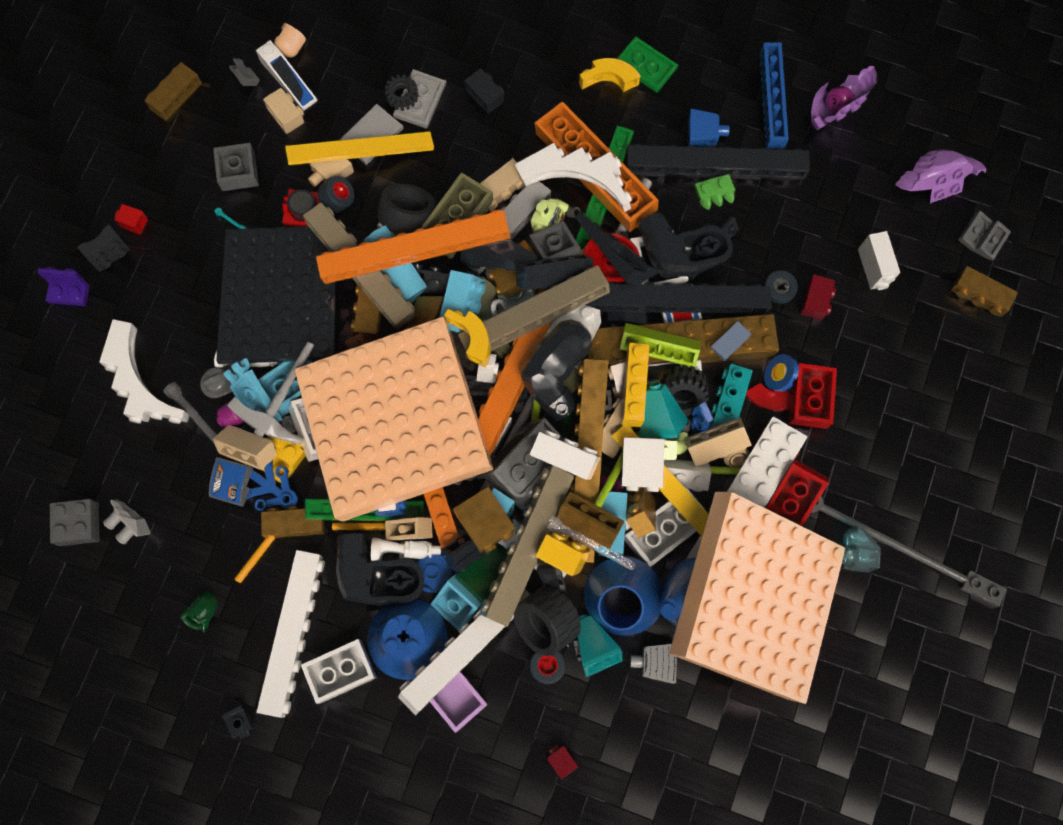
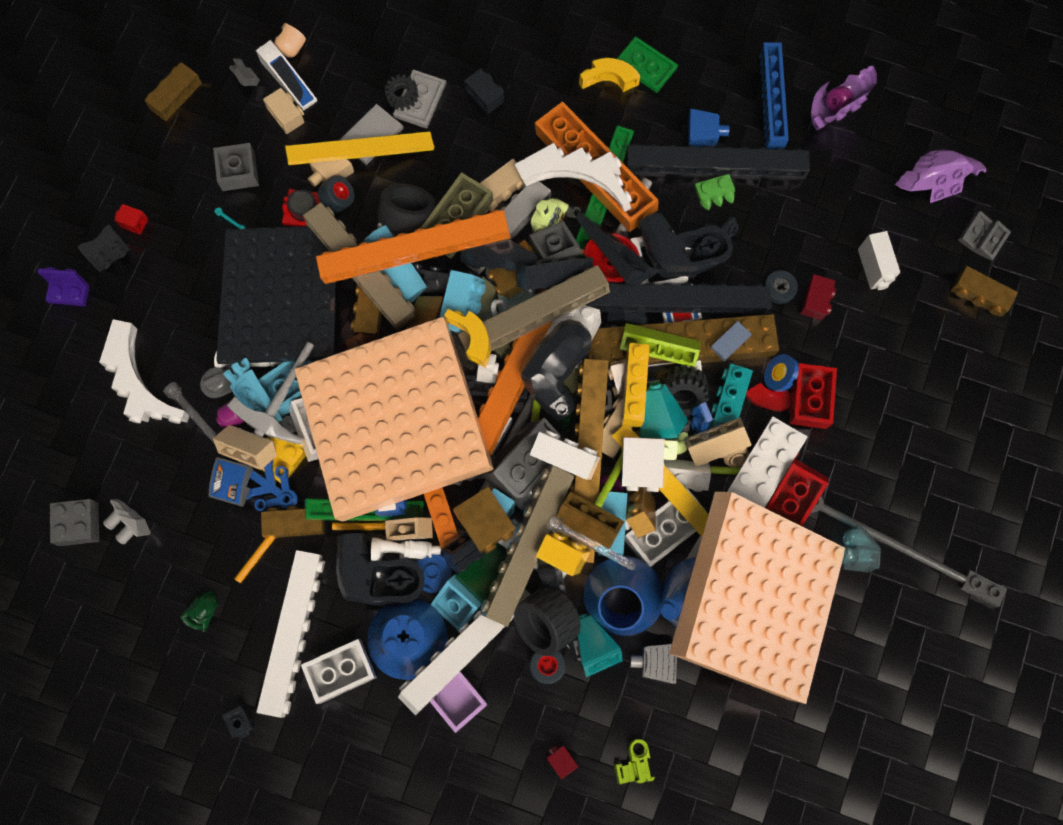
none -> lime piece [614,739,655,784]

